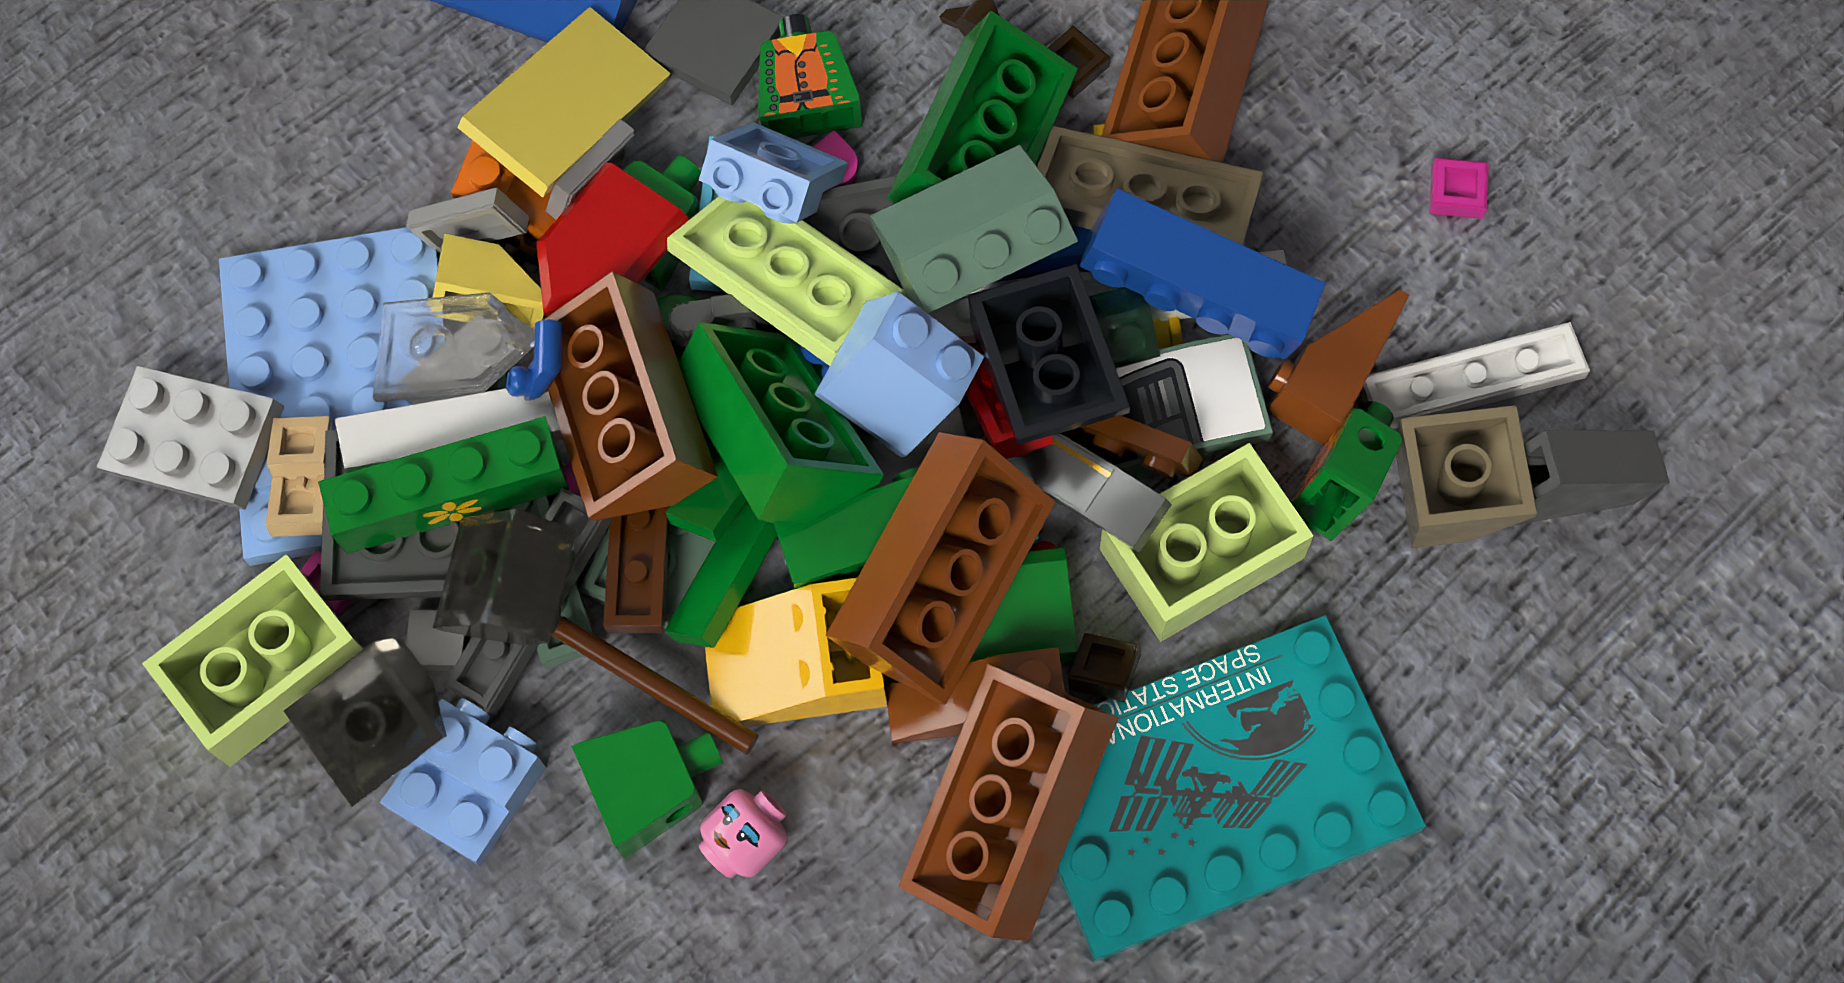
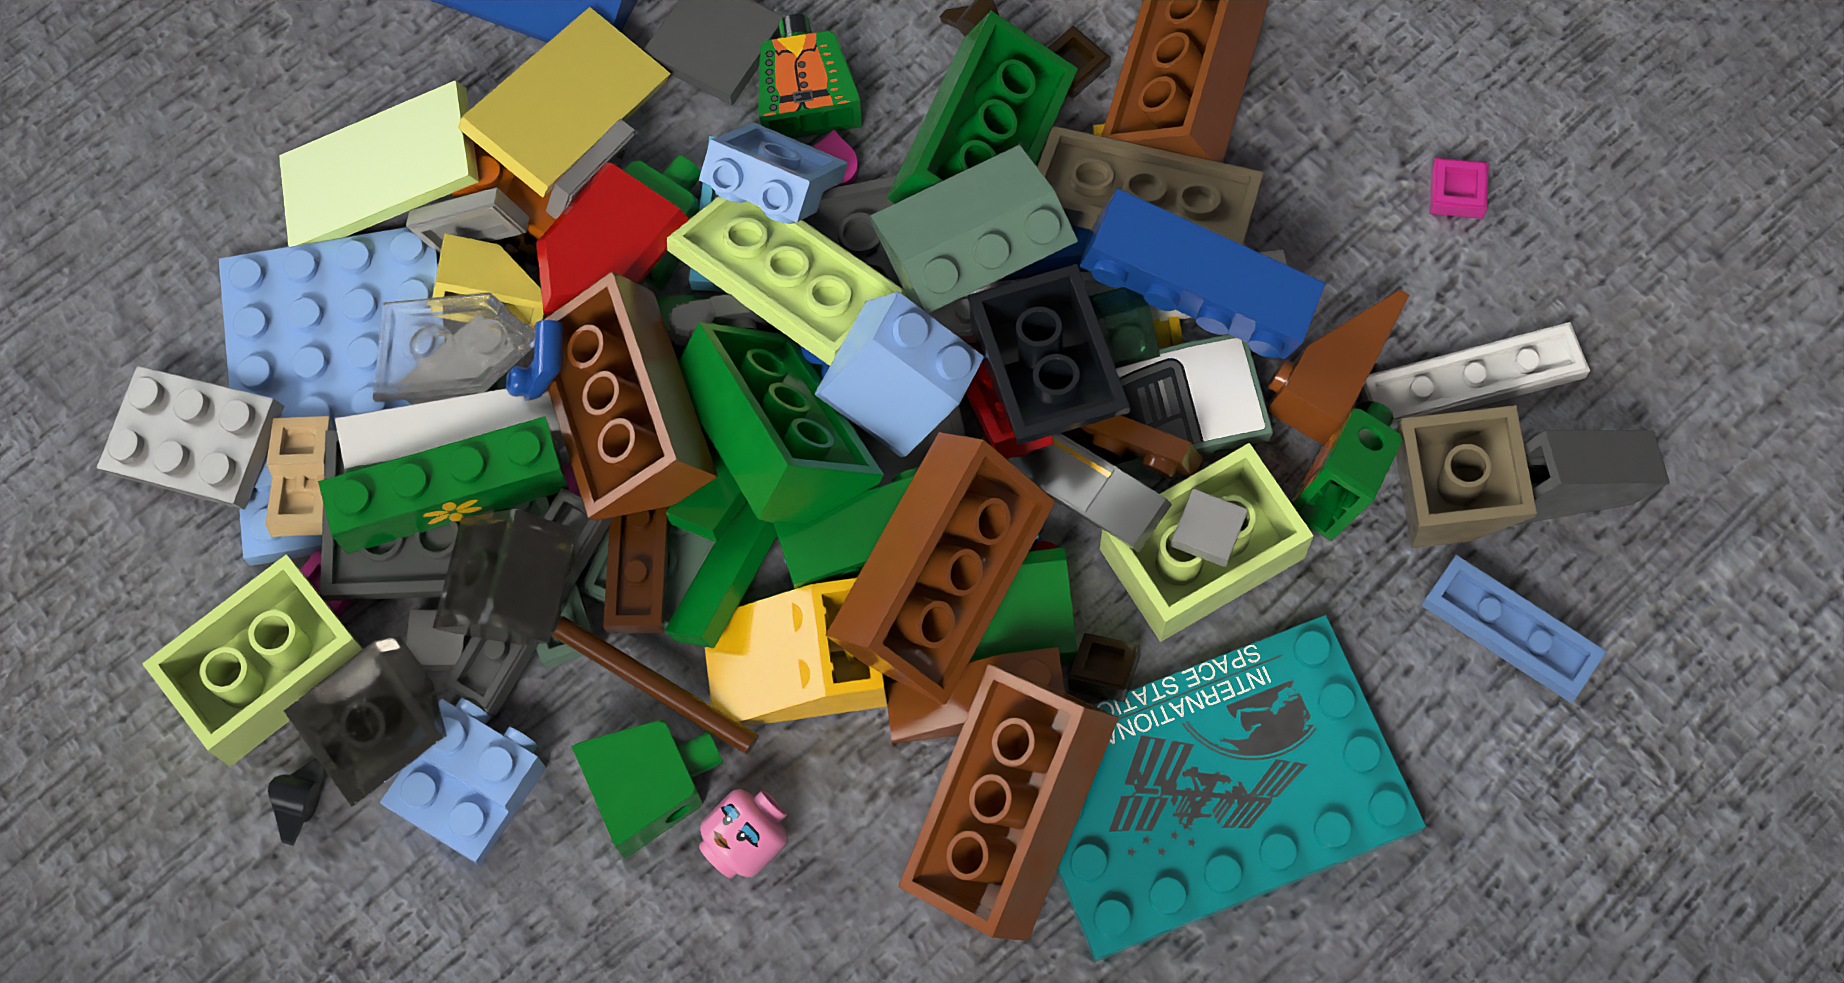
none -> black piece [268,756,331,846]
none -> yellowish green tile [279,80,479,247]
none -> light grey tile [1171,489,1248,568]
none -> medium blue plate [1422,555,1607,703]

